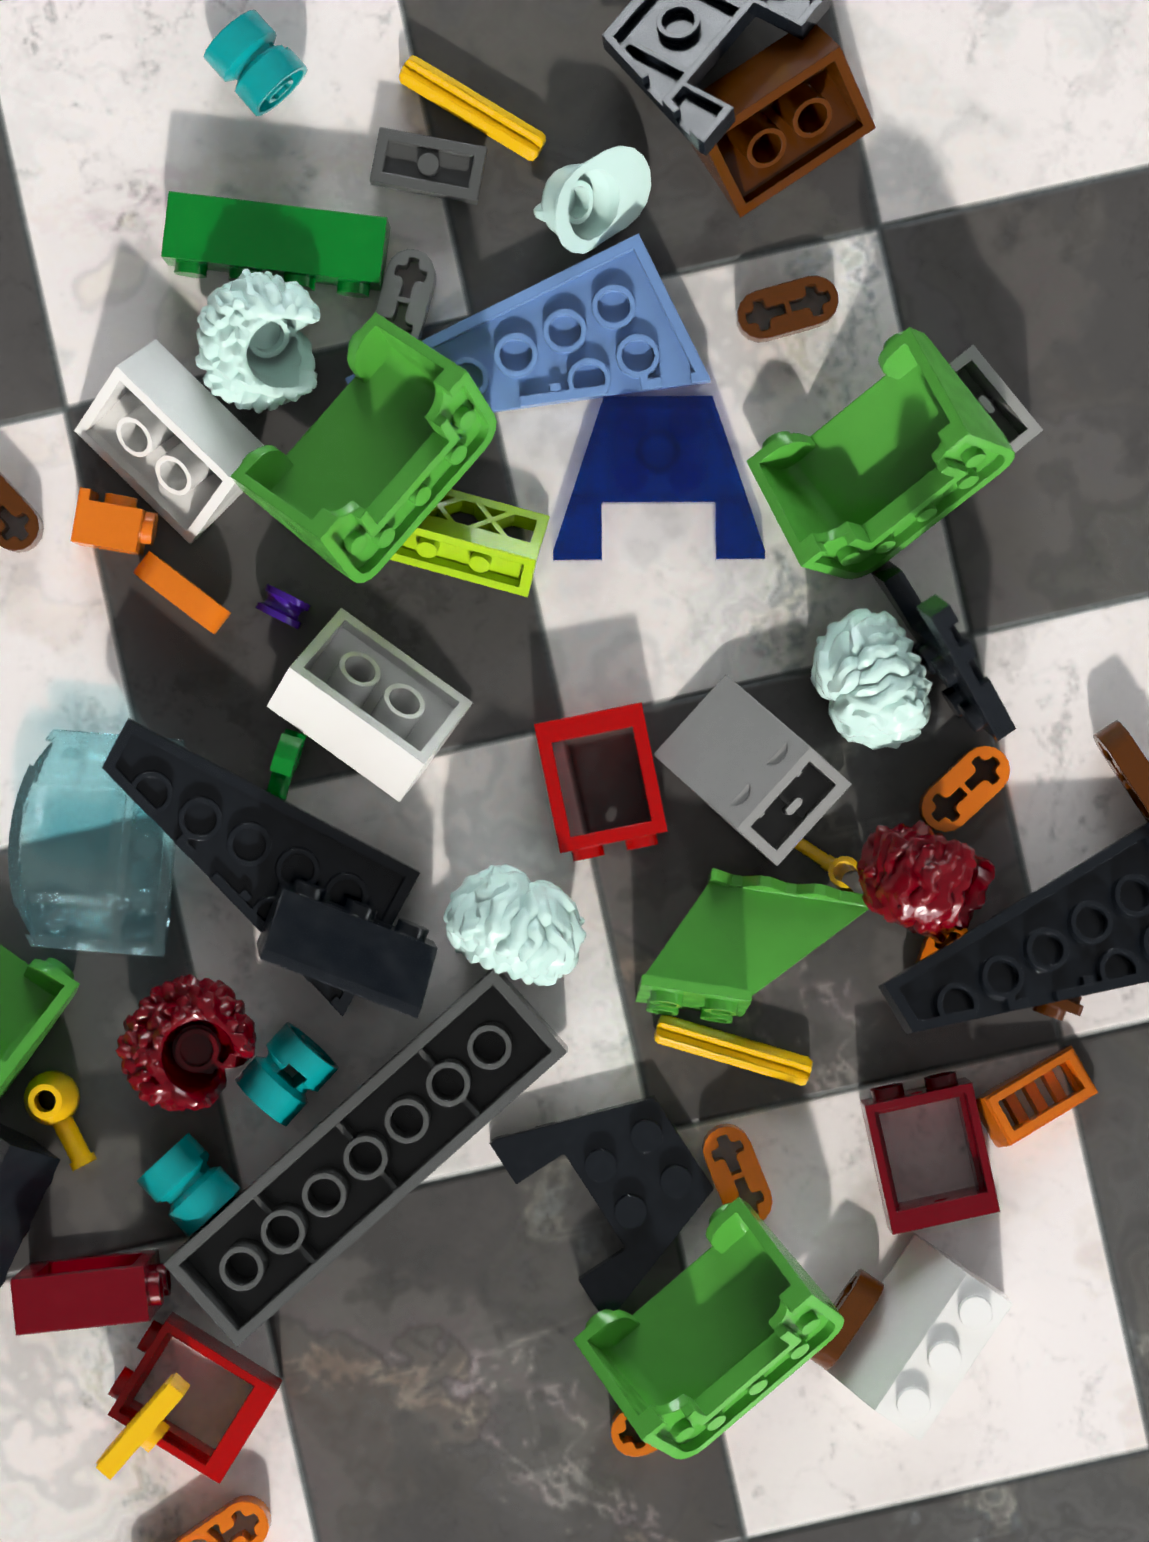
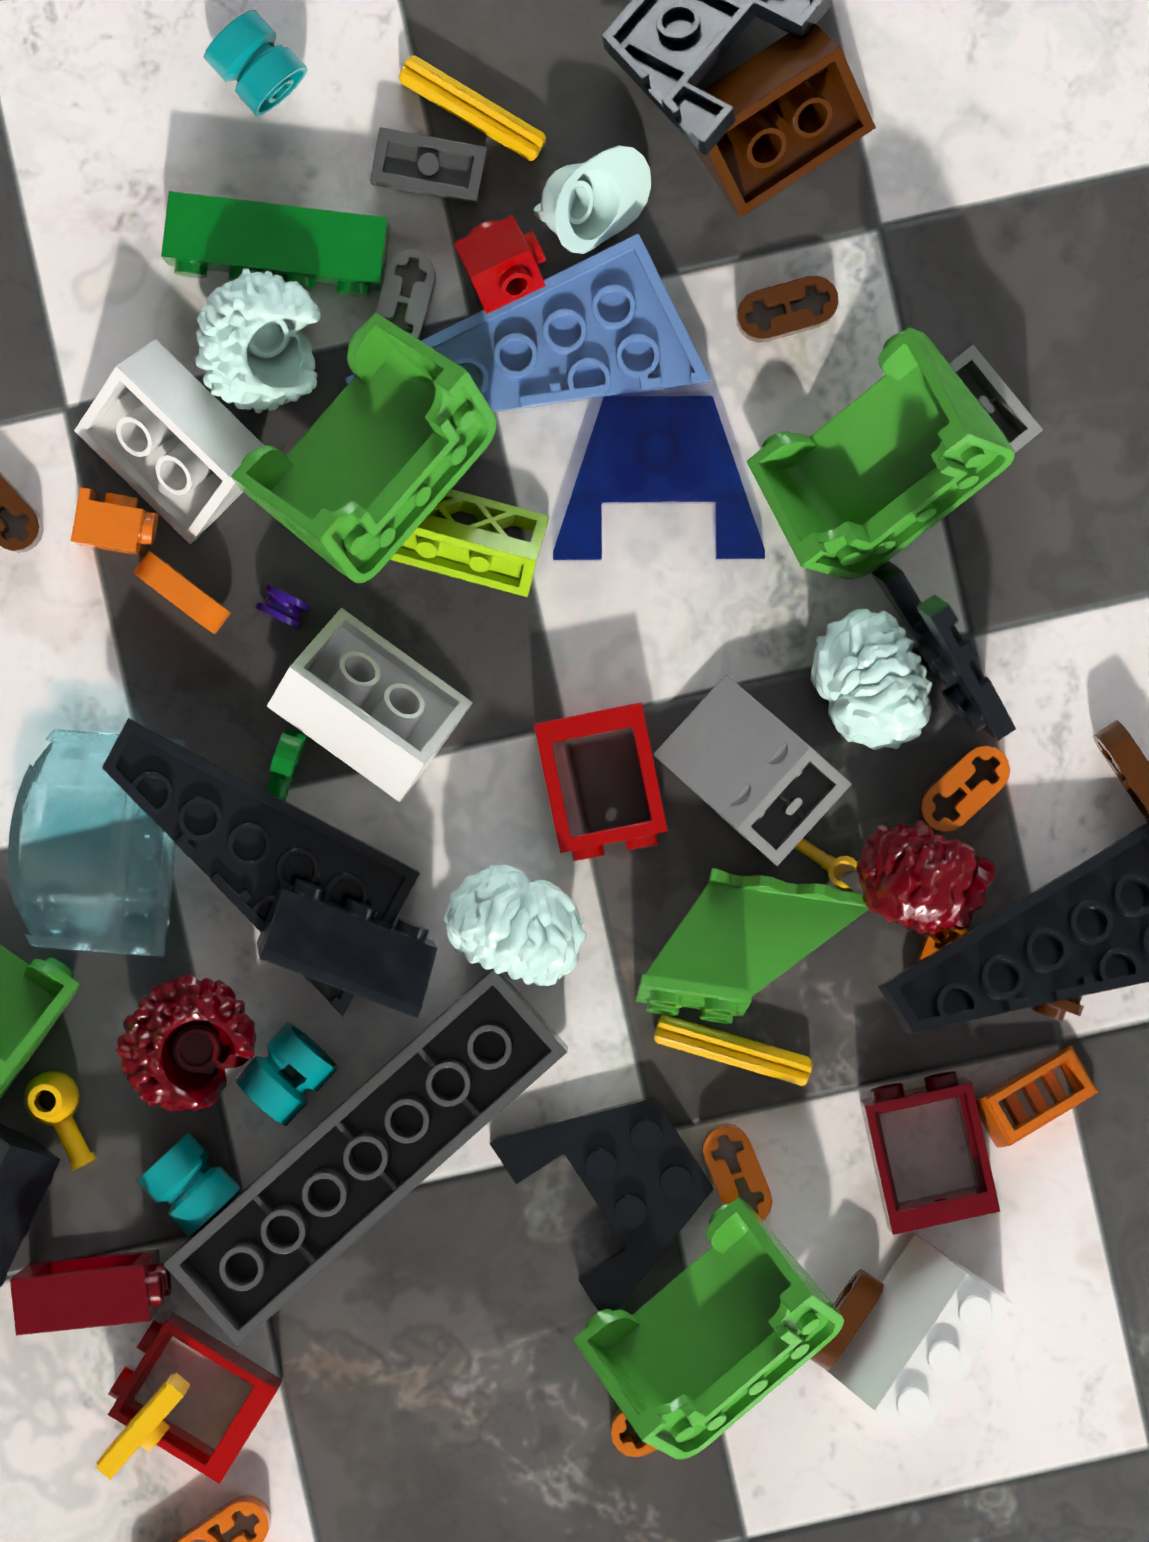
none -> red brick [453,215,546,314]

